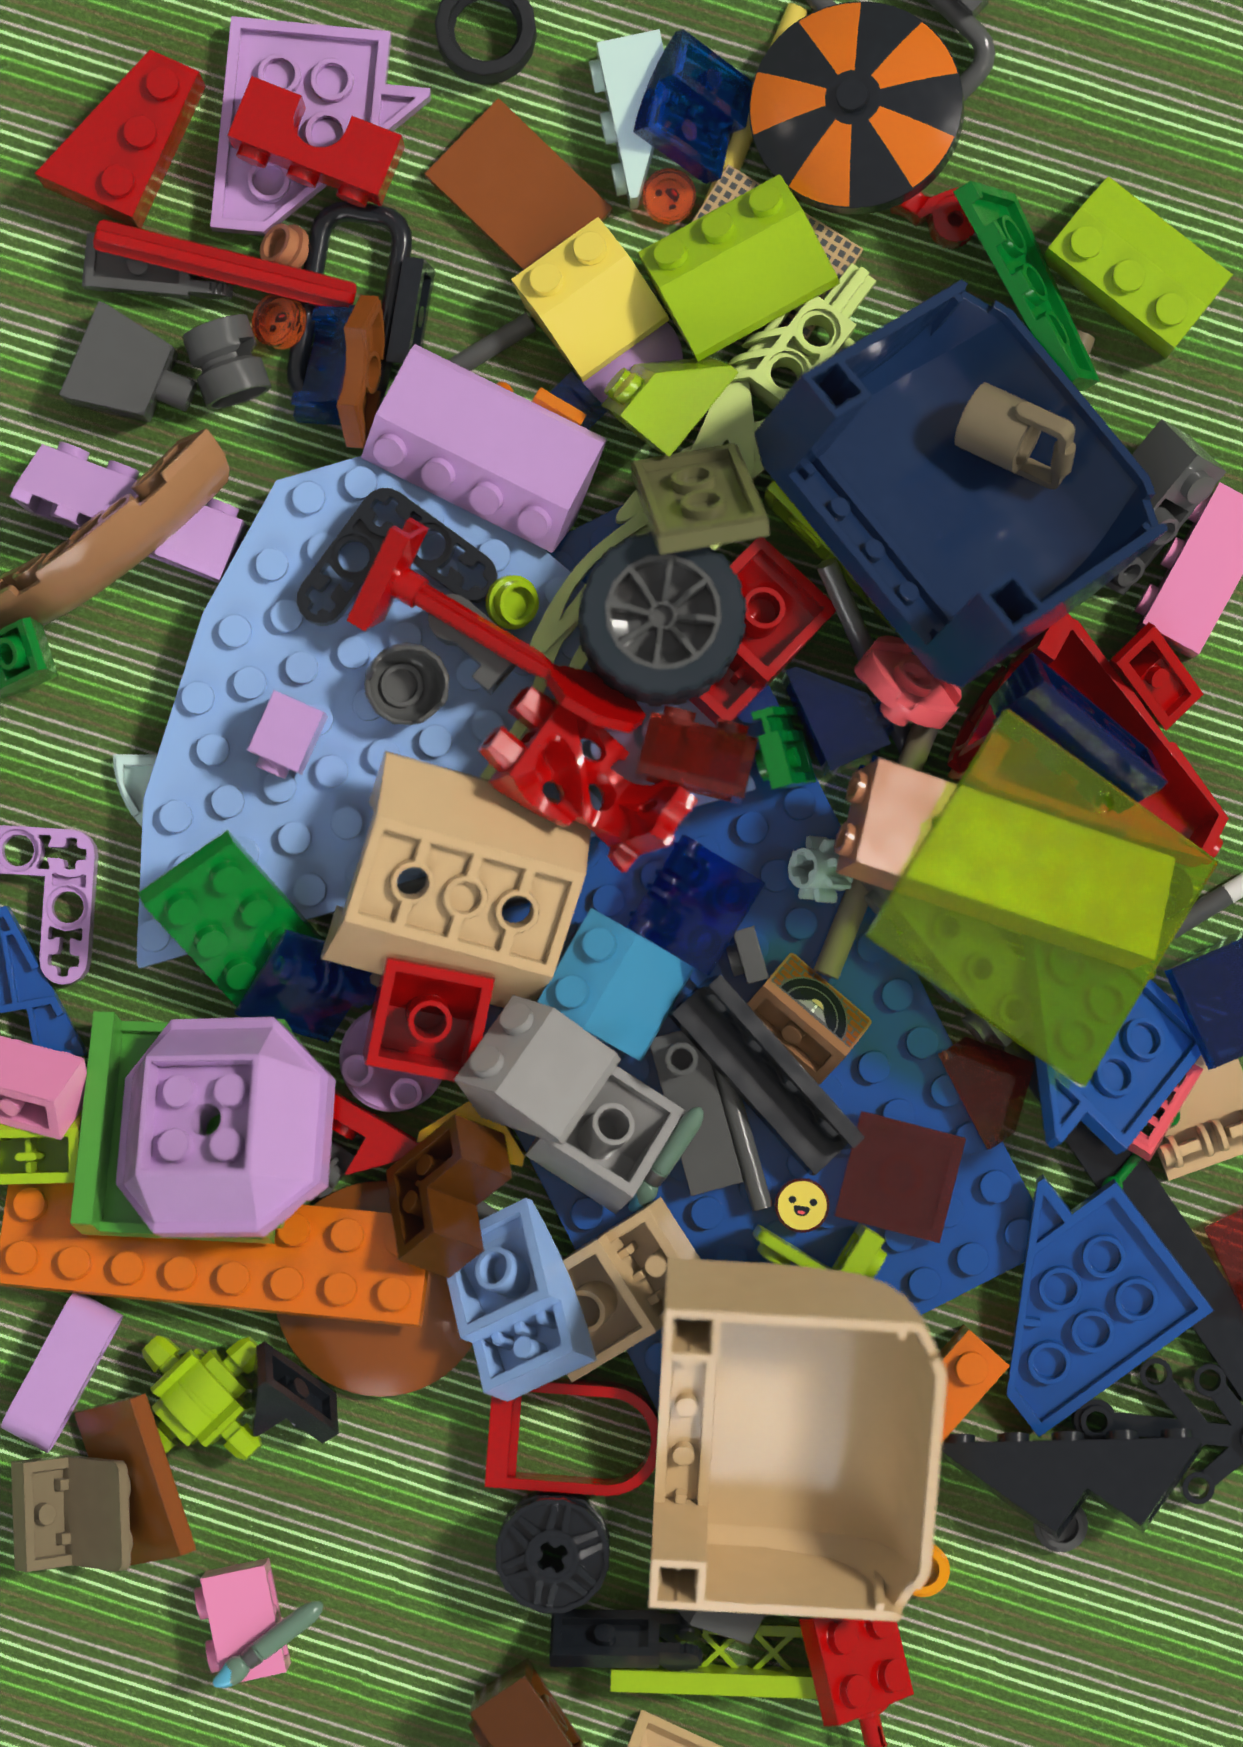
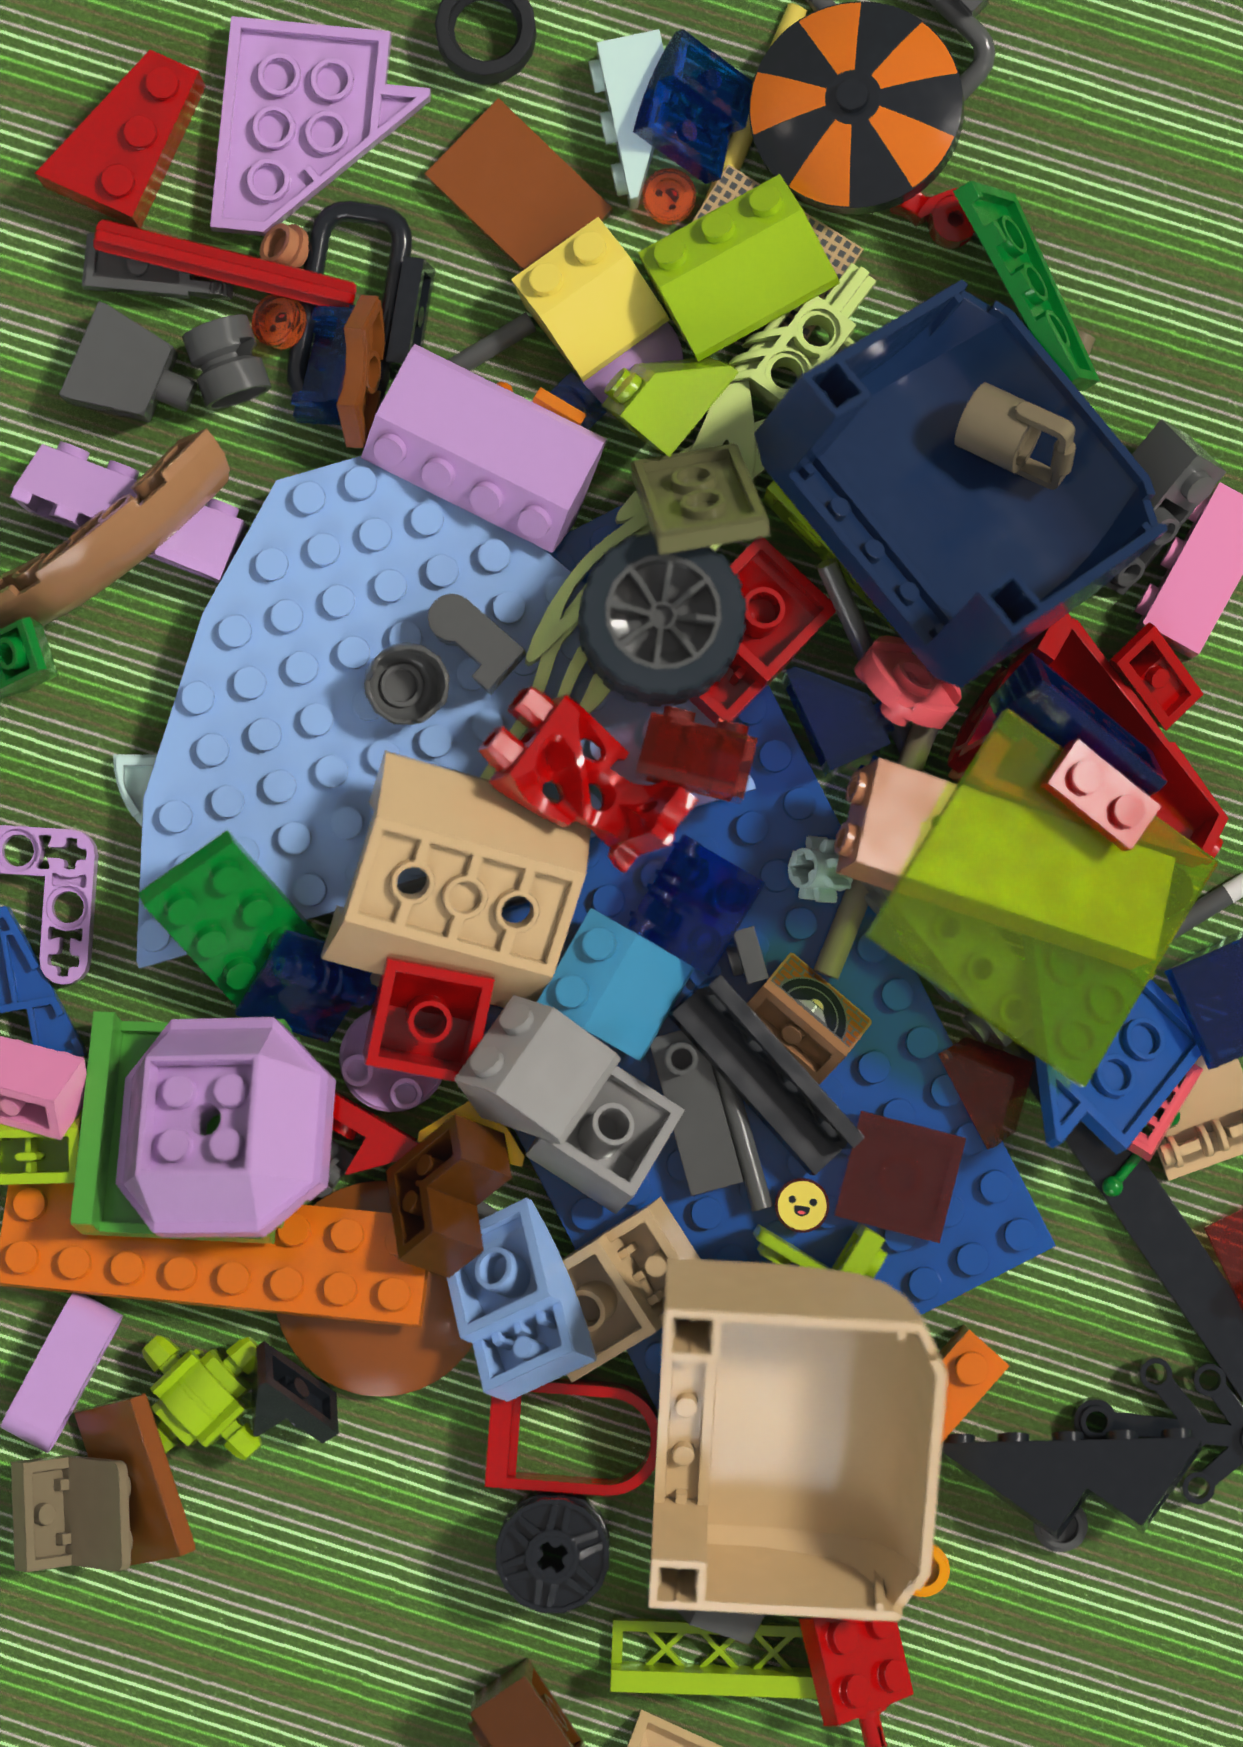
bright pink brick [194,1558,291,1682] -> none
sand green piece [213,1601,323,1688] -> none
red arch [227,76,405,208] -> none
lavender brick [247,690,328,779] -> none
black beam [297,488,498,626] -> none
red piece [346,518,646,733] -> none
lime plate [486,575,539,630] -> none
black hinge [550,1609,703,1671] -> none
sand green piece [628,1107,704,1212] -> none
green plate [751,706,816,789] -> none
blue wing [1006,1174,1213,1437] -> none
lime slope [1044,176,1233,359] -> none
none -> plate [1040,739,1161,852]

